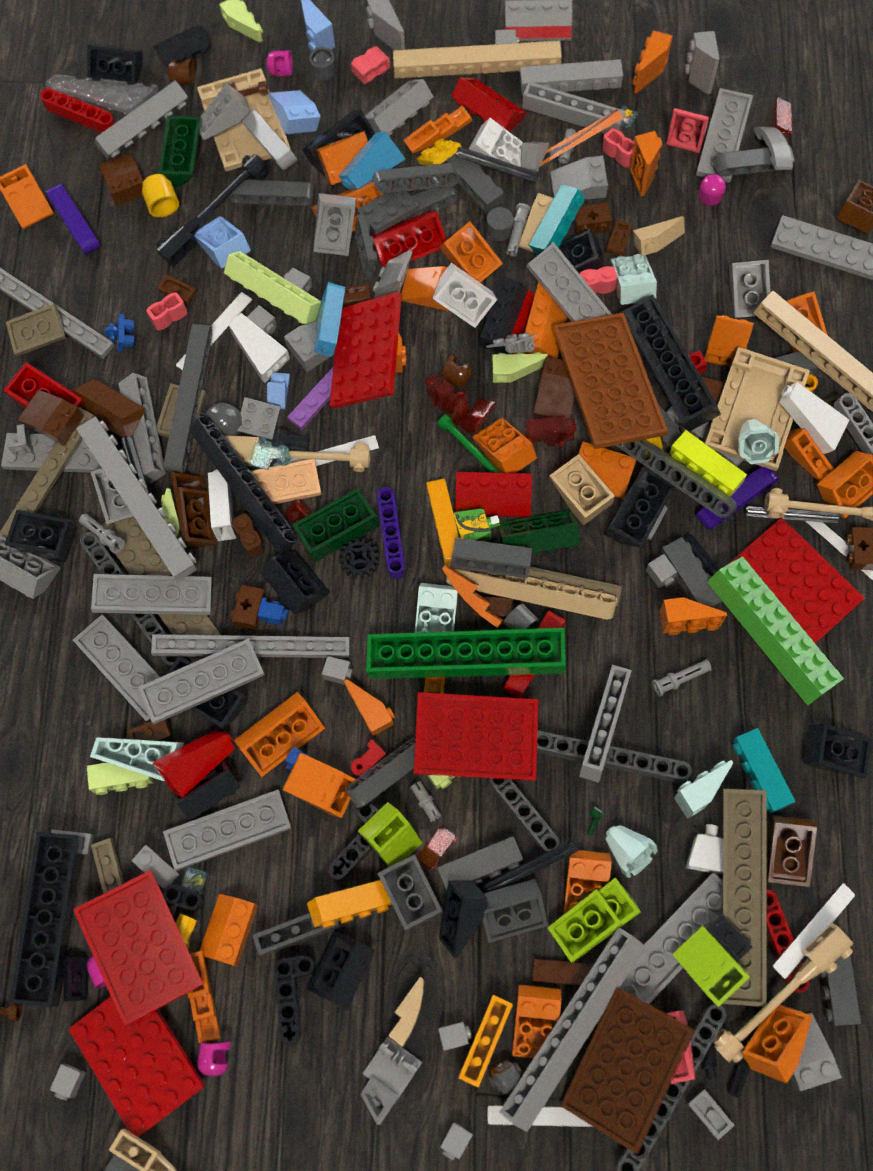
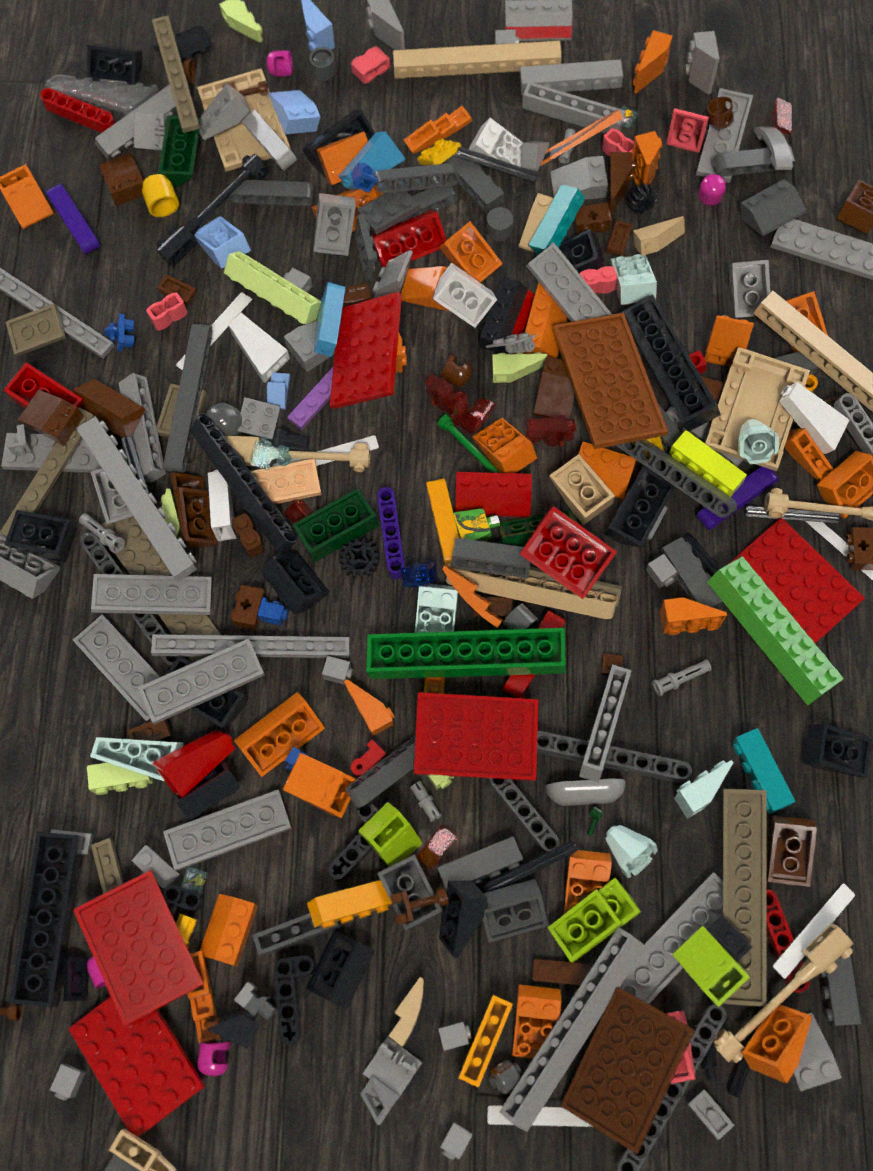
light grey brick [247,305,277,335] -> none
light grey slope [365,79,433,136] -> none
red slope [451,77,527,131] -> none
light grey pin [506,203,531,257] -> none
white torso [686,824,723,875] -> none
none -> light grey hinge [134,112,167,151]
none -> dark tan plate [152,16,200,133]
none -> black slope [203,1009,260,1049]
none -> dark grey hips [234,982,277,1020]
none -> blue brick [351,163,378,193]
none -> reddish brown bar [390,888,449,925]
none -> clear blue slope [400,560,438,588]
none -> red slope [519,506,617,600]
none -> light grey brick [545,779,626,806]
none -> reddish brown plate [601,654,623,675]
none -> reddish brown slope [607,152,635,218]
none -> black gear [627,183,658,214]
none -> reddish brown helmet [707,97,734,129]
none -> dark grey slope [741,179,806,236]

